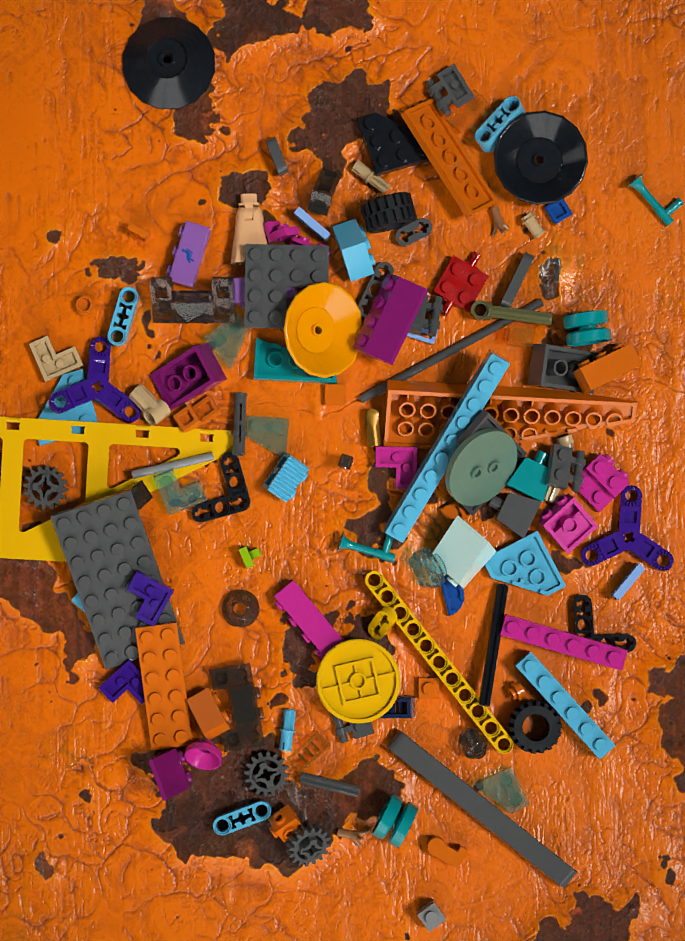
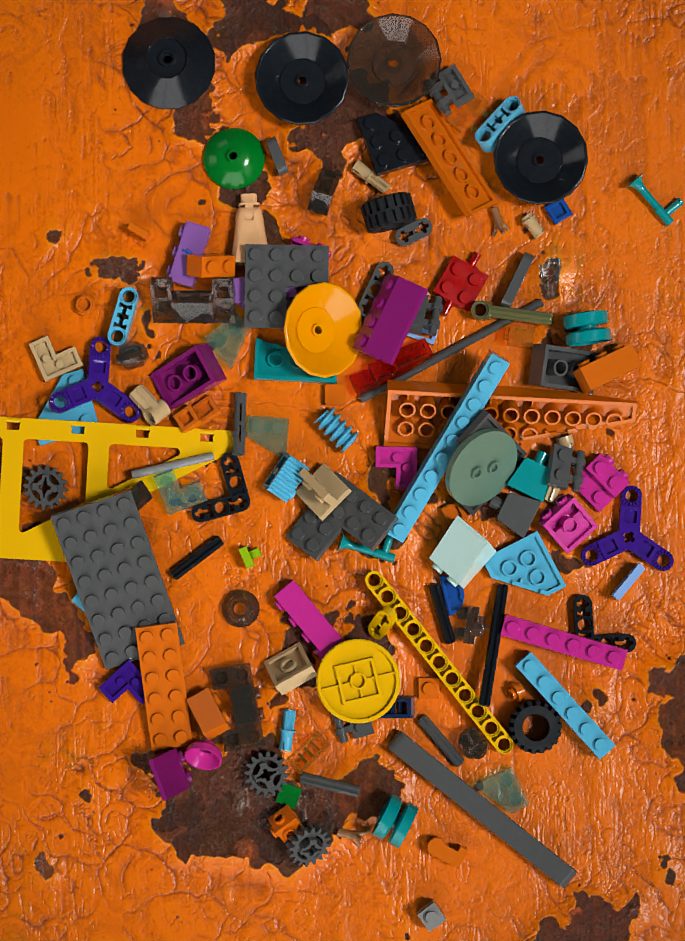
dark purple plate [127,570,174,627] -> none
medium azure beam [213,799,272,835] -> none
dark pink bracket [264,221,300,243] -> none
light blue tile [294,207,331,242] -> none
medium azure brick [332,219,376,281] -> none
clear smoke bar [338,454,354,470] -> none
pearl gold bar [365,409,381,447] -> none
clear light blue plate [408,547,447,588] -> none
none -> clear smoke head [116,341,149,371]
none -> black axle [170,536,224,580]
none -> orange brick [186,253,235,278]
none -> green dish [203,128,265,190]
none -> black dish [255,31,349,125]
none -> tan bracket [264,642,317,695]
none -> green tile [275,783,302,809]
none -> dark grey plate [286,472,399,562]
none -> tan bracket [296,463,352,521]
none -> medium azure piece [313,407,358,453]
none -> clear smoke dish [347,13,442,107]
none -> clear red slope [349,338,434,396]
none -> dark grey axle [418,715,464,767]
none -> black axle [429,584,456,644]
none -> clear smoke hips [454,606,490,644]

